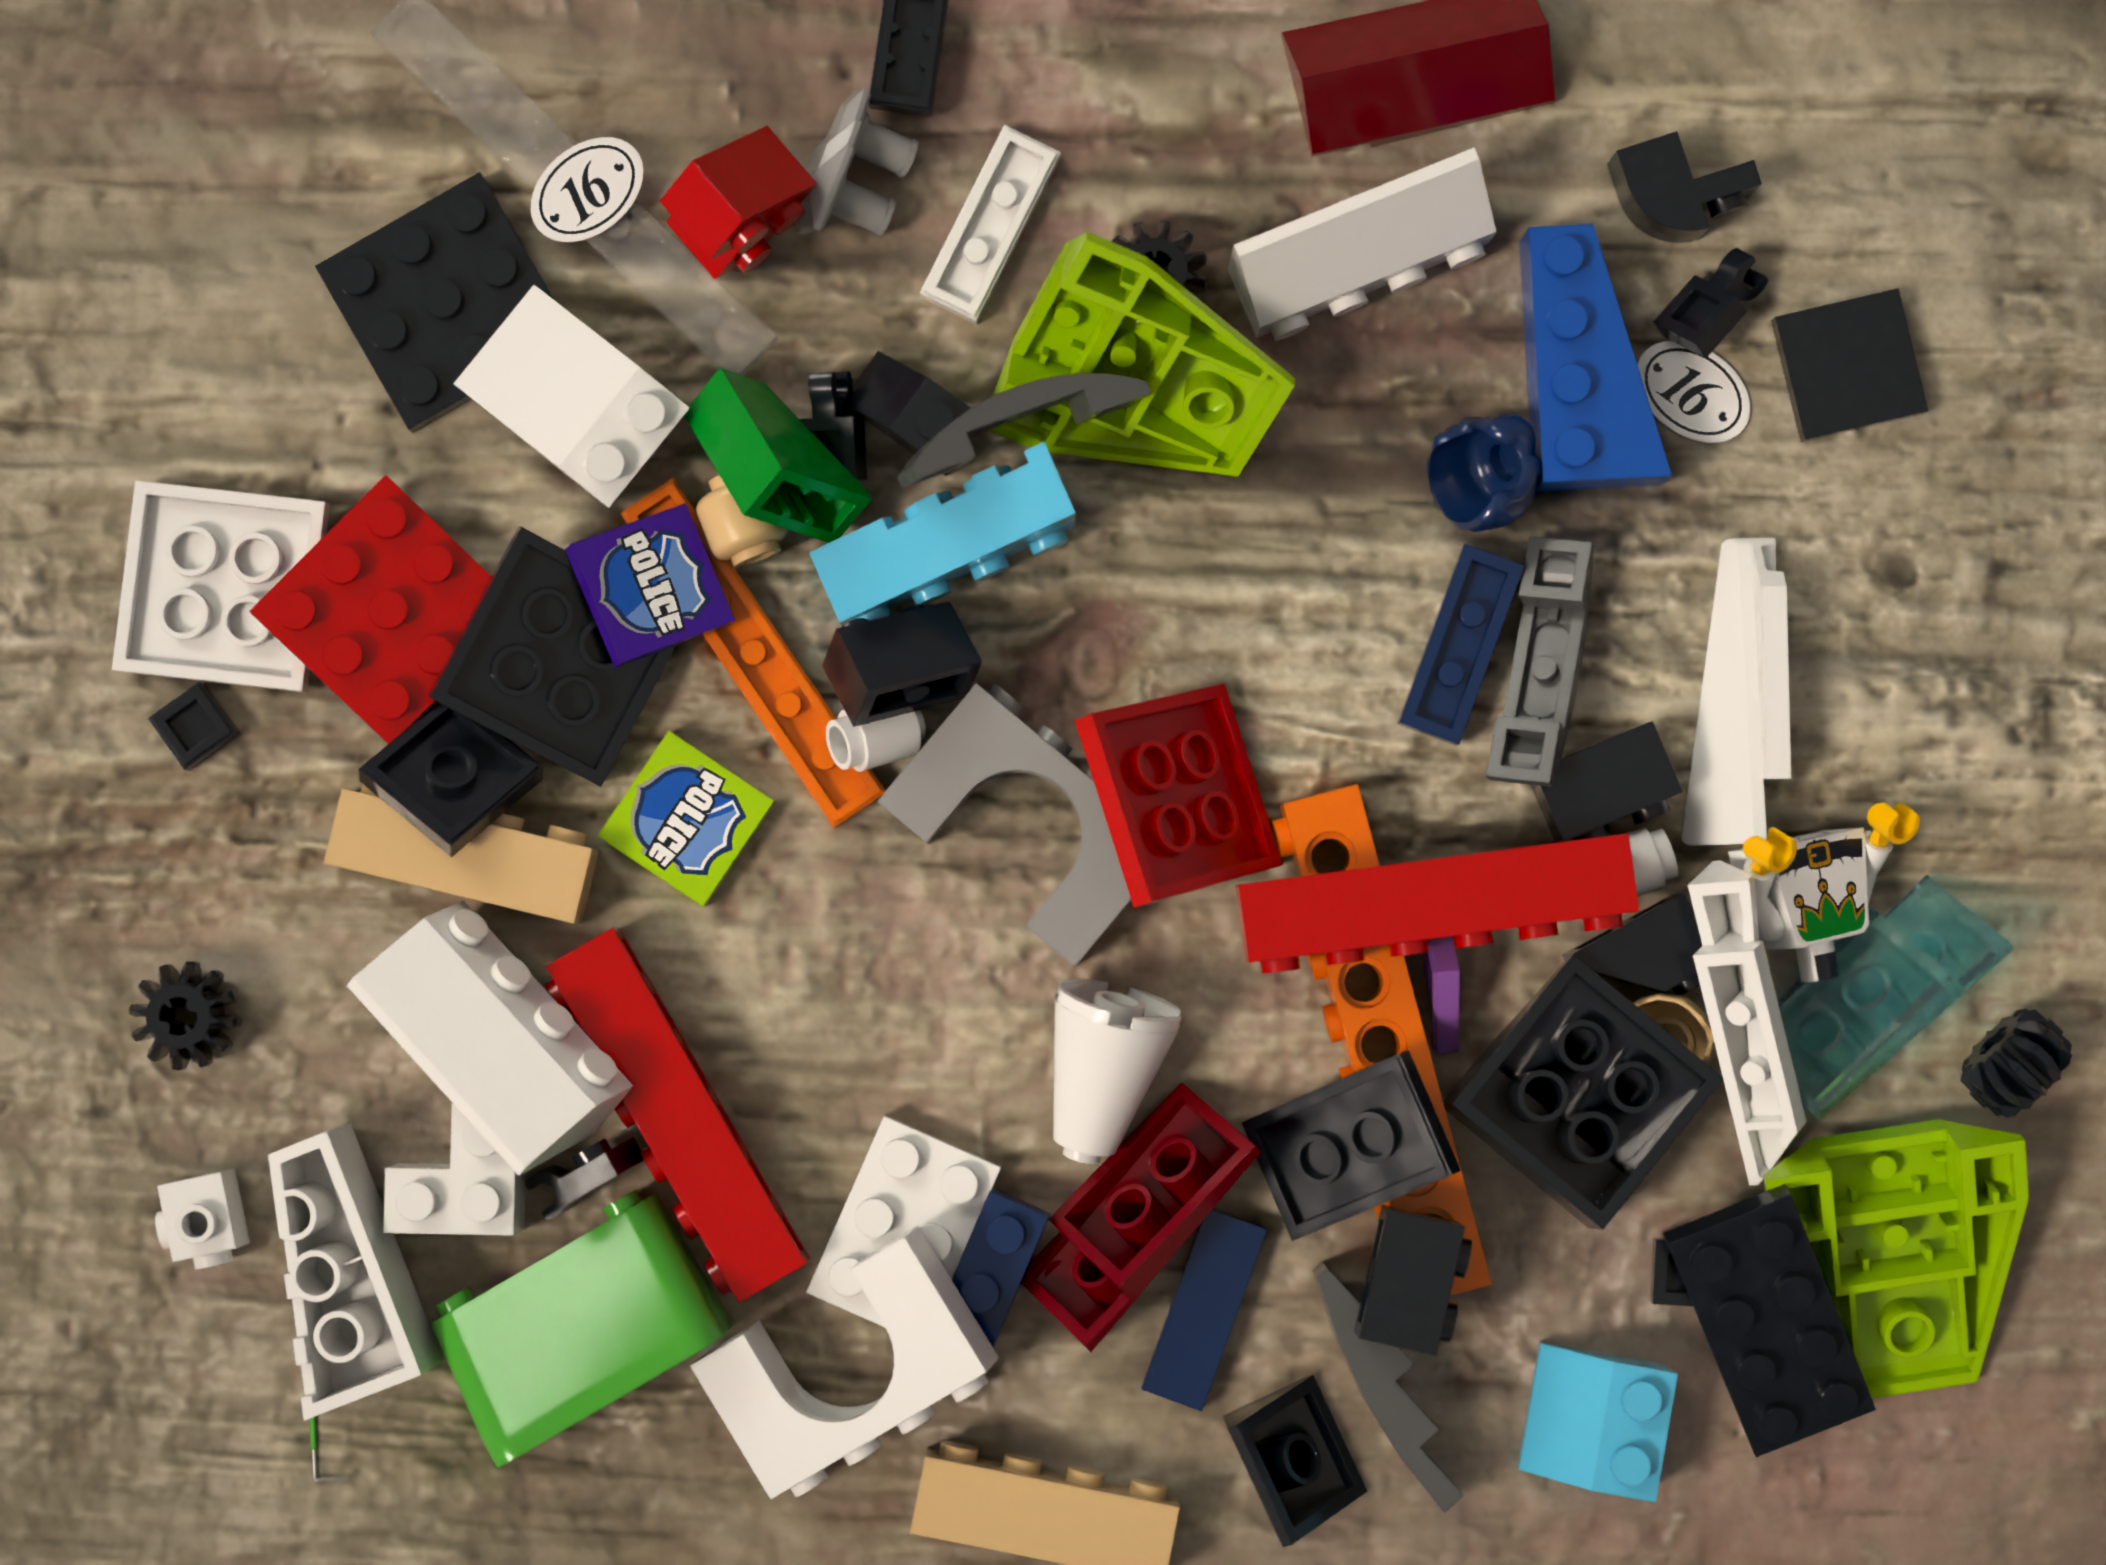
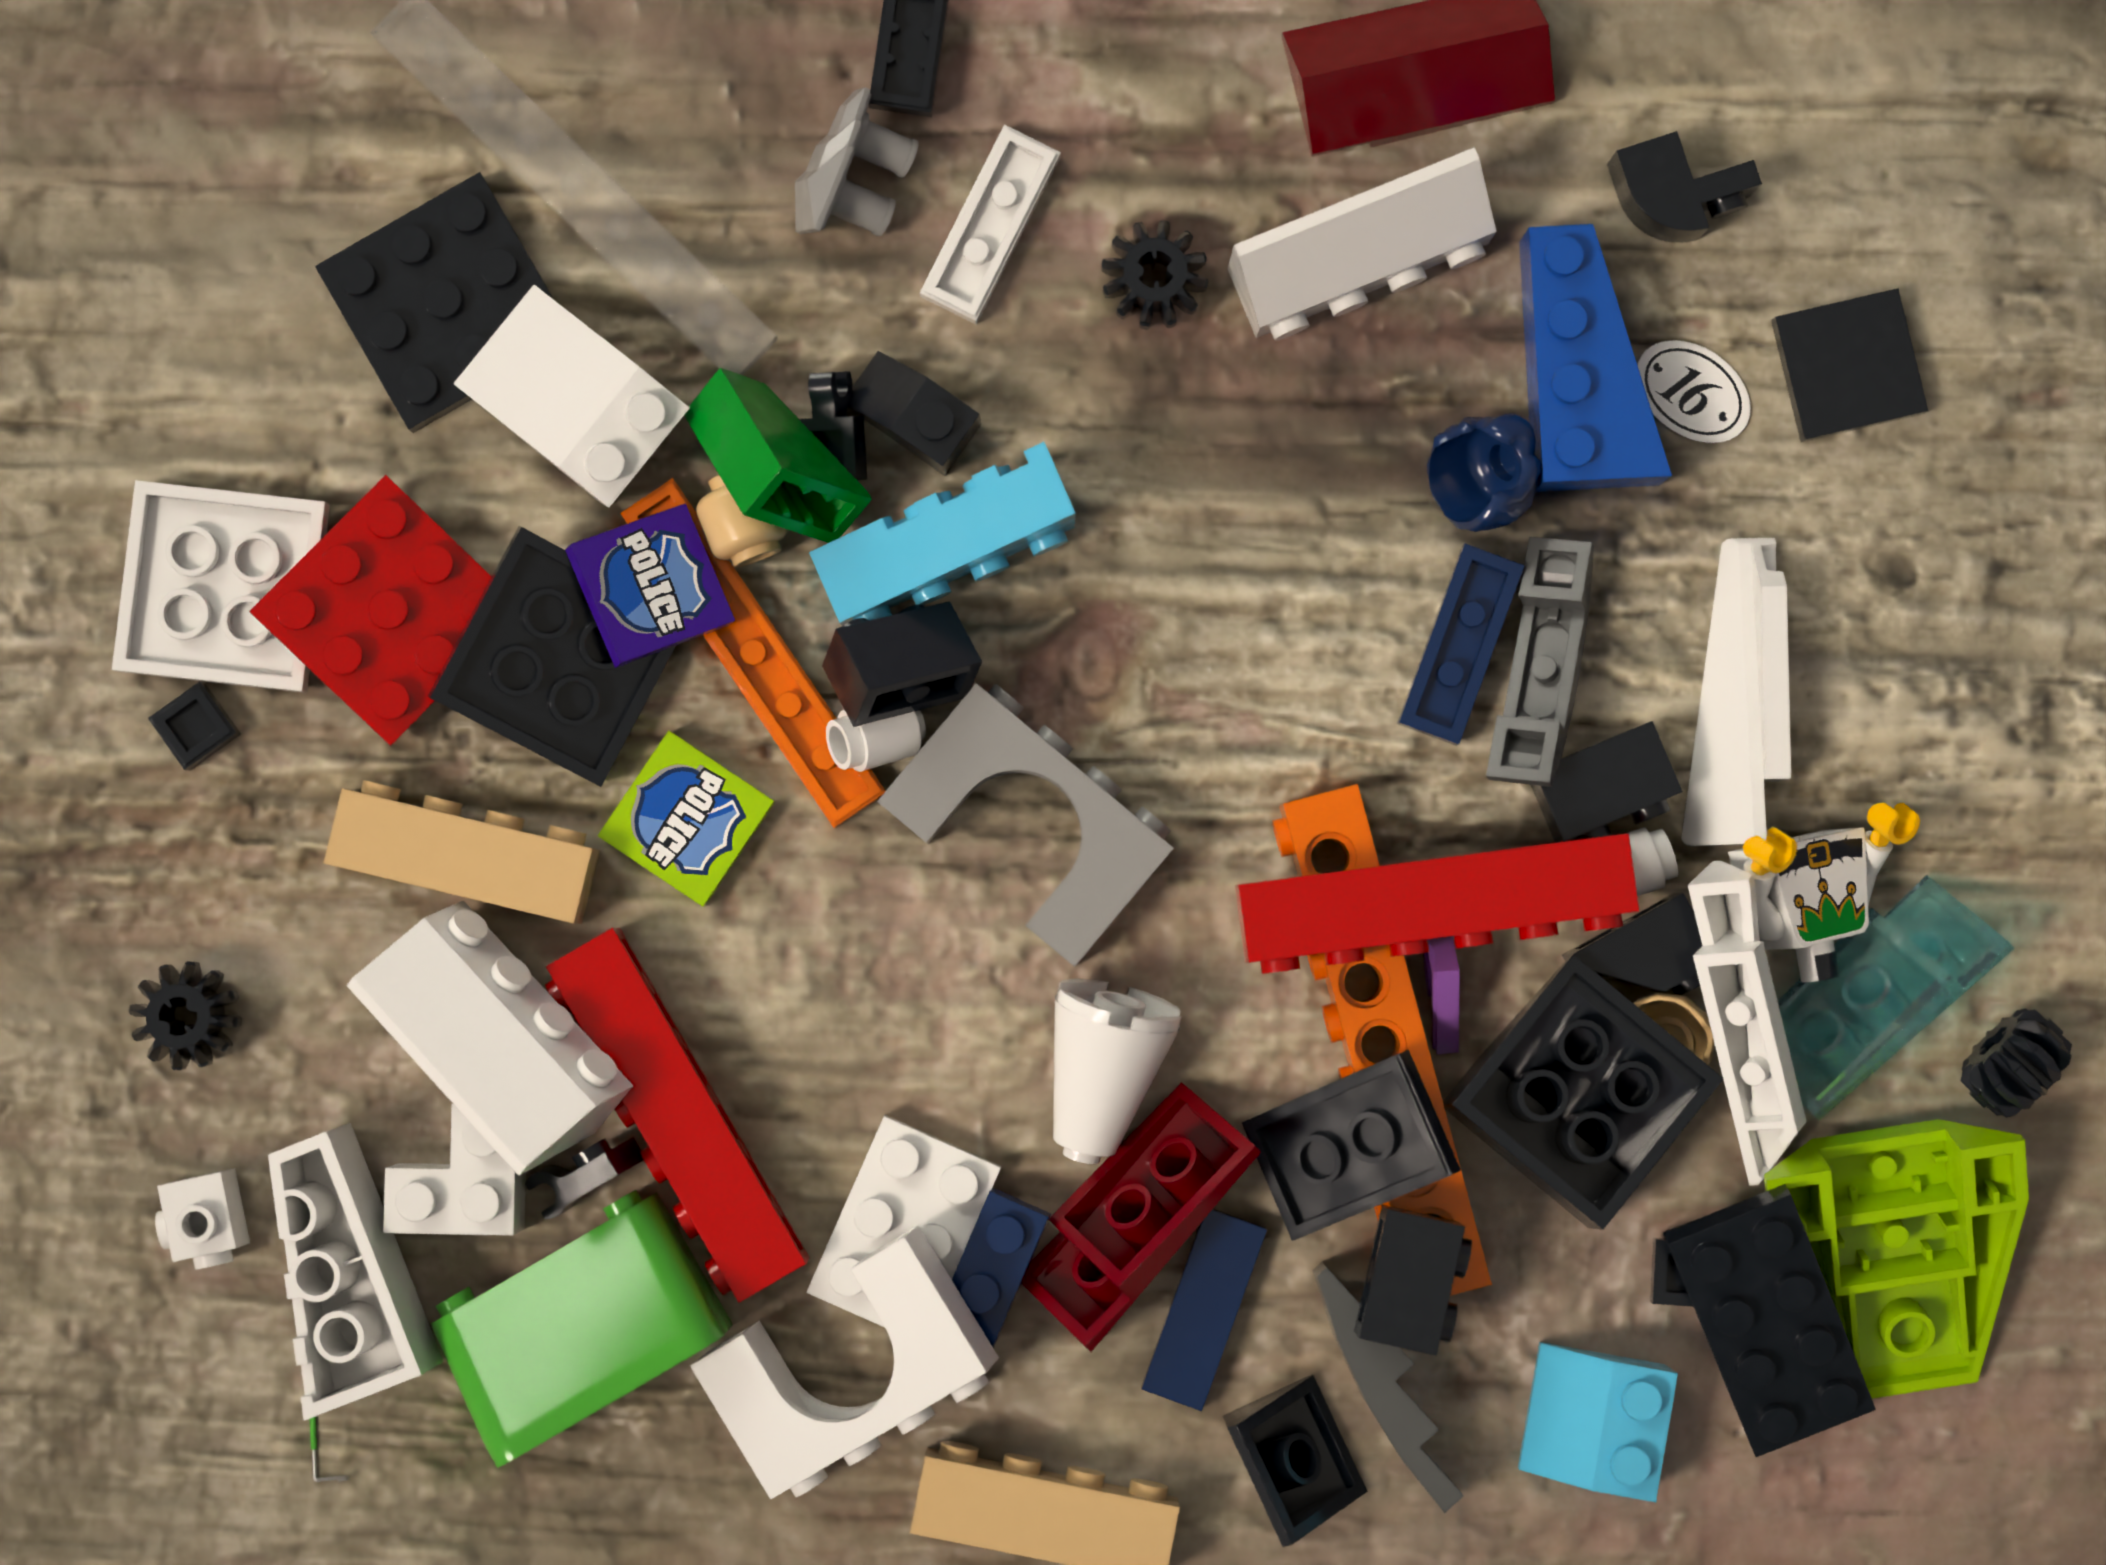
black tile [359,703,543,858] -> none
white sticker [531,137,644,242] -> none
red brick [660,125,817,280] -> none
dark grey slope [897,373,1151,489] -> none
lime wedge [988,232,1295,477] -> none
red plate [1074,683,1283,908] -> none
black plate [1653,248,1768,359] -> none

